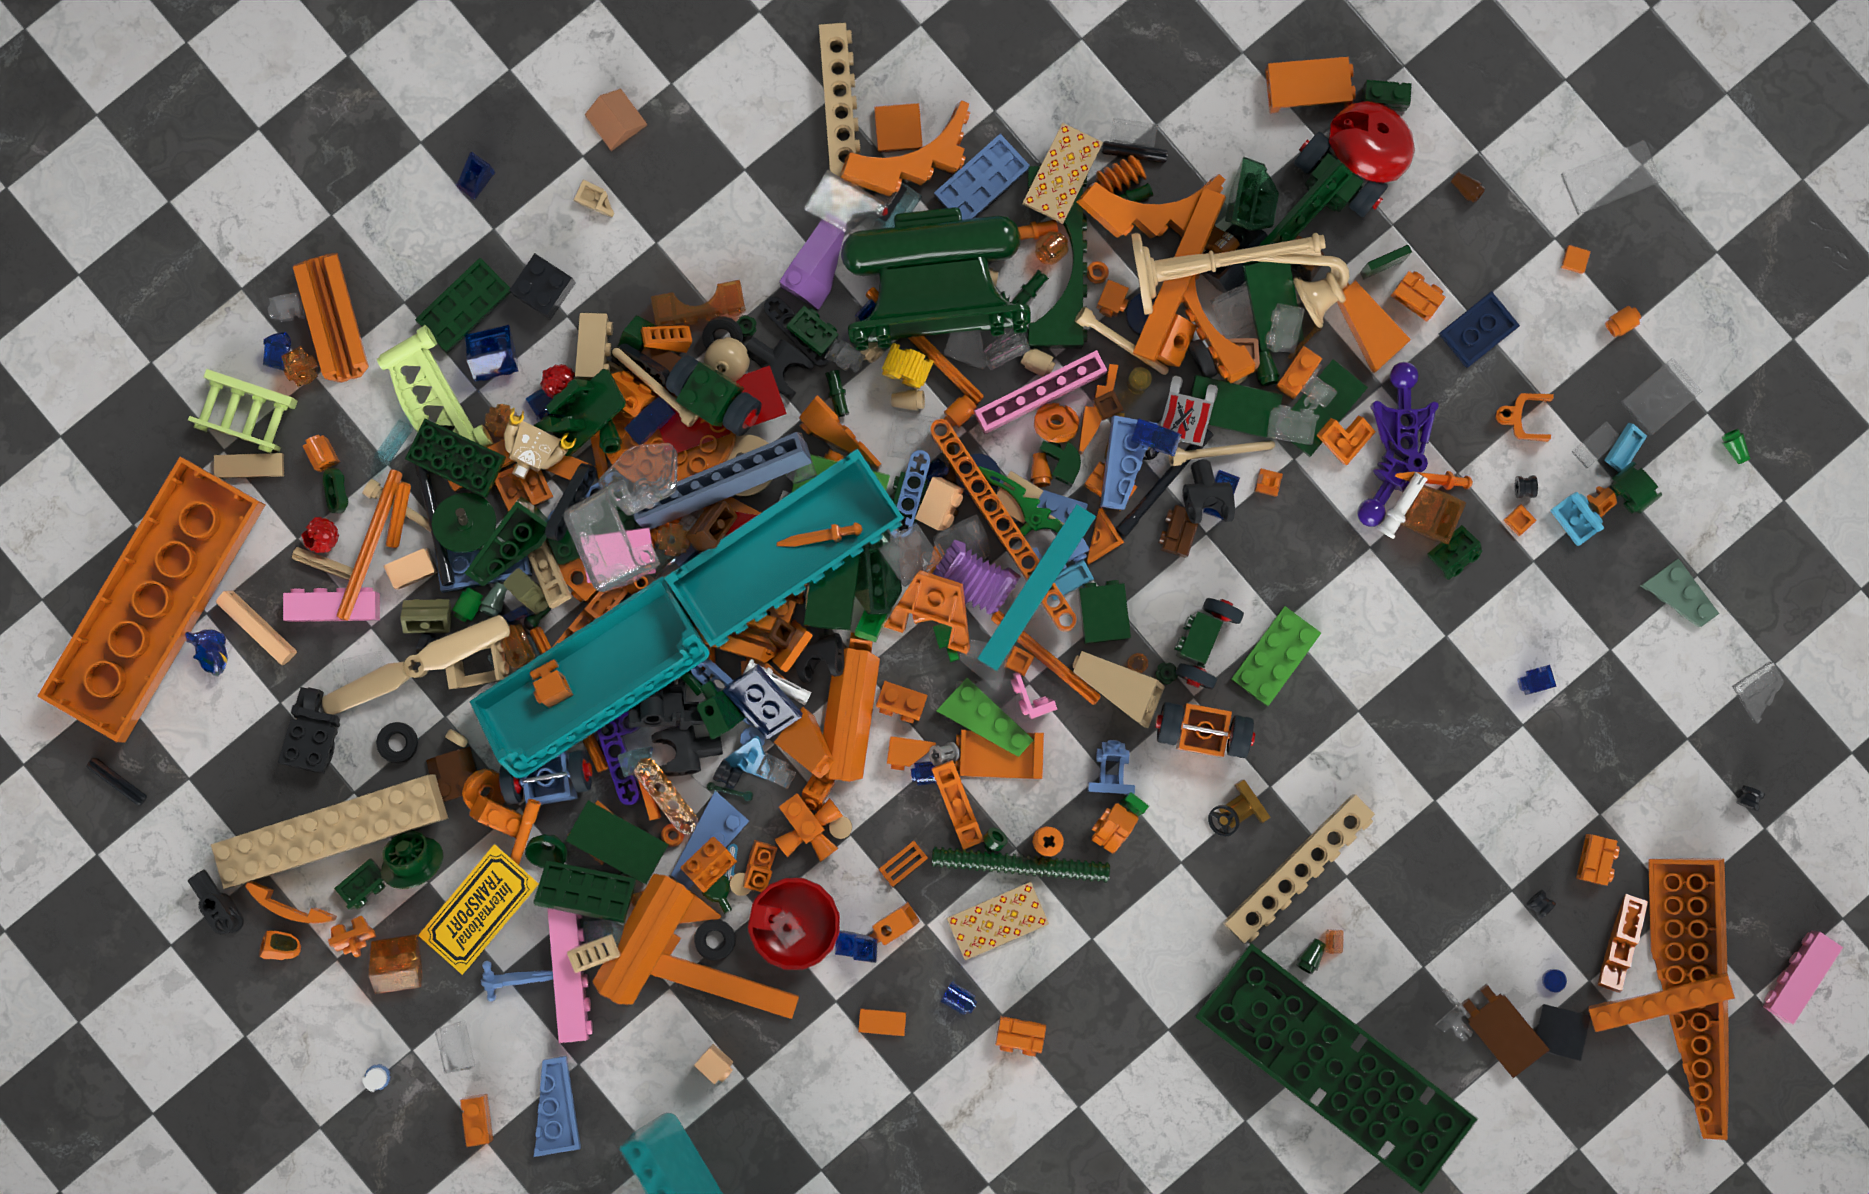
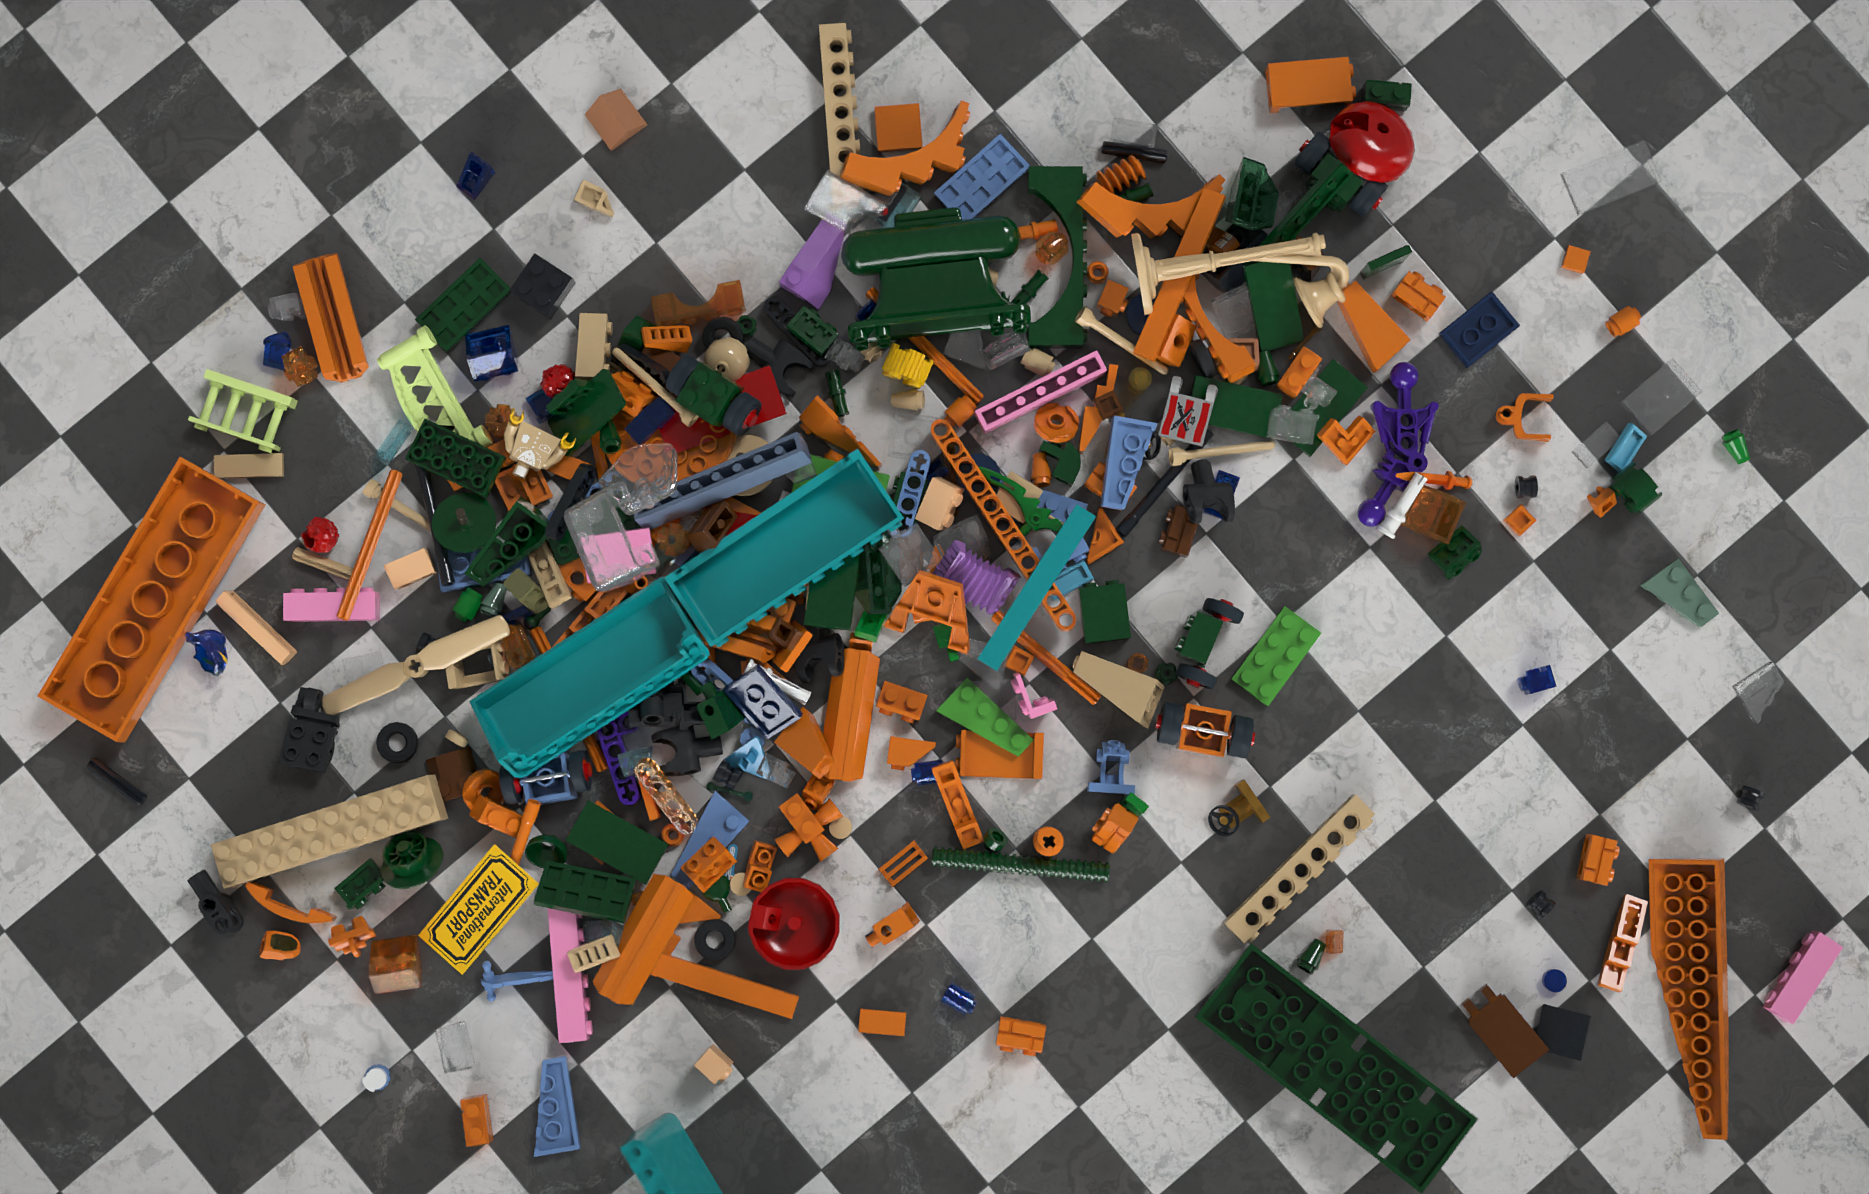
orange brick [303,435,340,472] -> none
dark green plate [323,468,348,513] -> none
orange axle [386,482,411,548] -> none
olive brick [401,599,452,633] -> none
orange brick [530,659,573,708] -> none
dark green slope [534,415,586,433] -> none
clear brick [770,911,806,949] -> none
orange sword [776,522,862,547] -> none
clear blue slope [835,930,877,963] -> none
light grey bush [929,742,959,766] -> none
tan tile [947,881,1049,960] -> none
tan tile [1023,122,1103,224] -> none
clear blue slope [1131,418,1182,457] -> none
orange tile [1254,468,1283,497] -> none
clear bracket [1266,303,1305,353] -> none
clear bracket [1435,988,1473,1042] -> none
reddish brown cone [1451,172,1486,203] -> none
medium azure bracket [1550,492,1604,546] -> none
orange arch [1589,972,1735,1032] -> none

